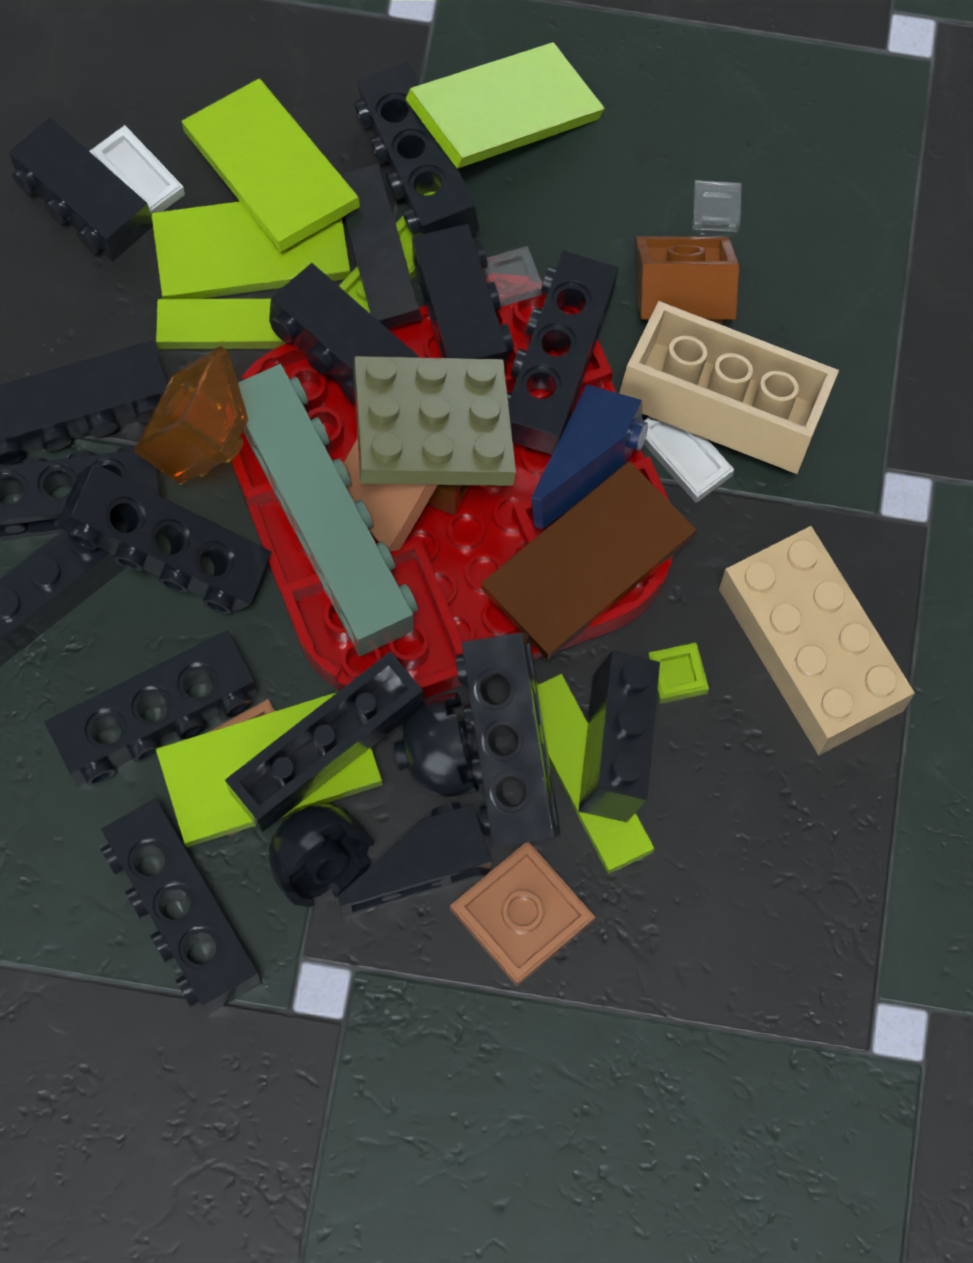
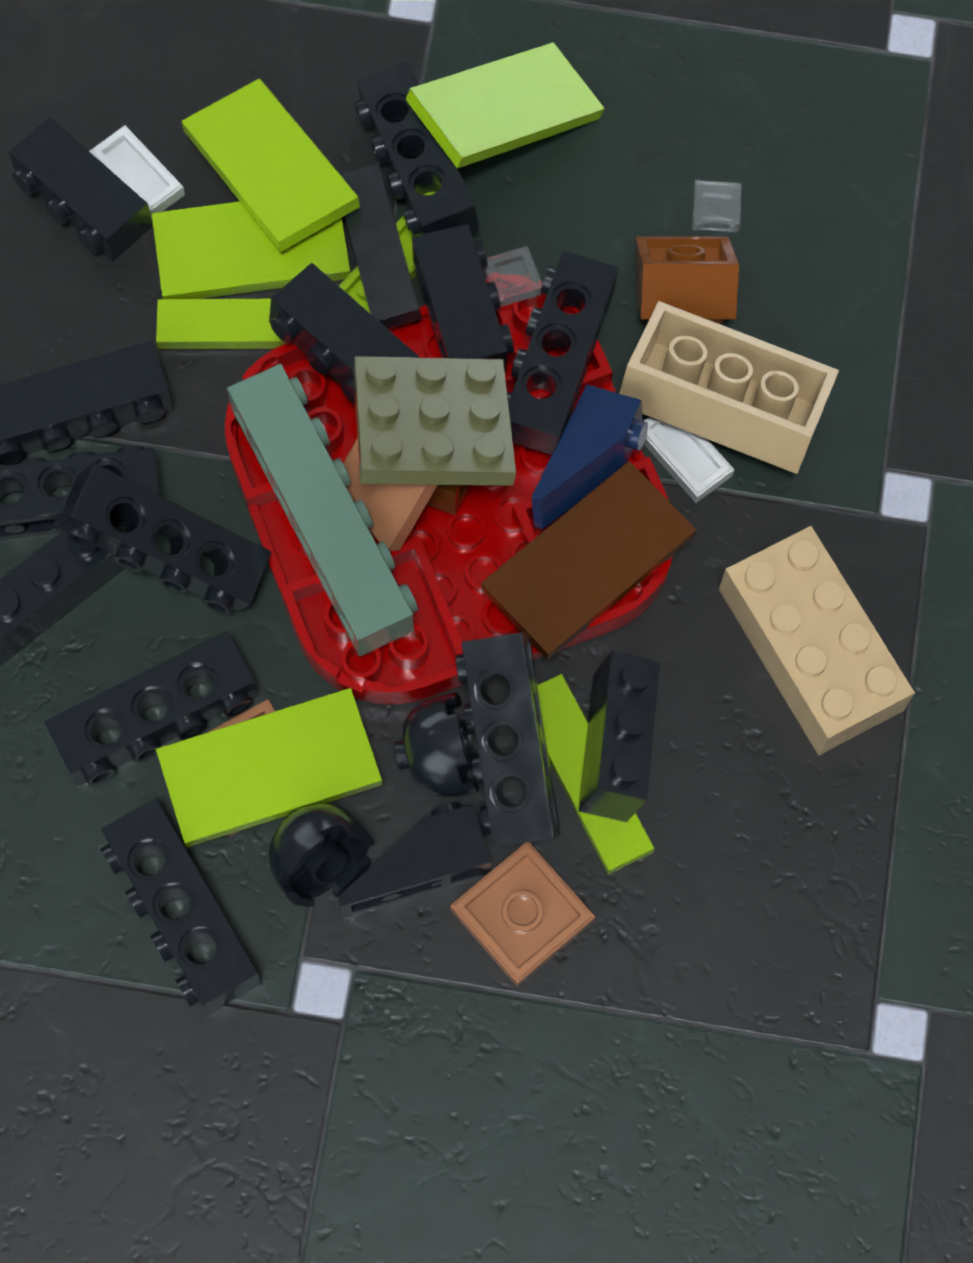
clear orange slope [133,346,248,485] -> none
black brick [225,652,423,832] -> none
lime tile [647,643,709,704] -> none

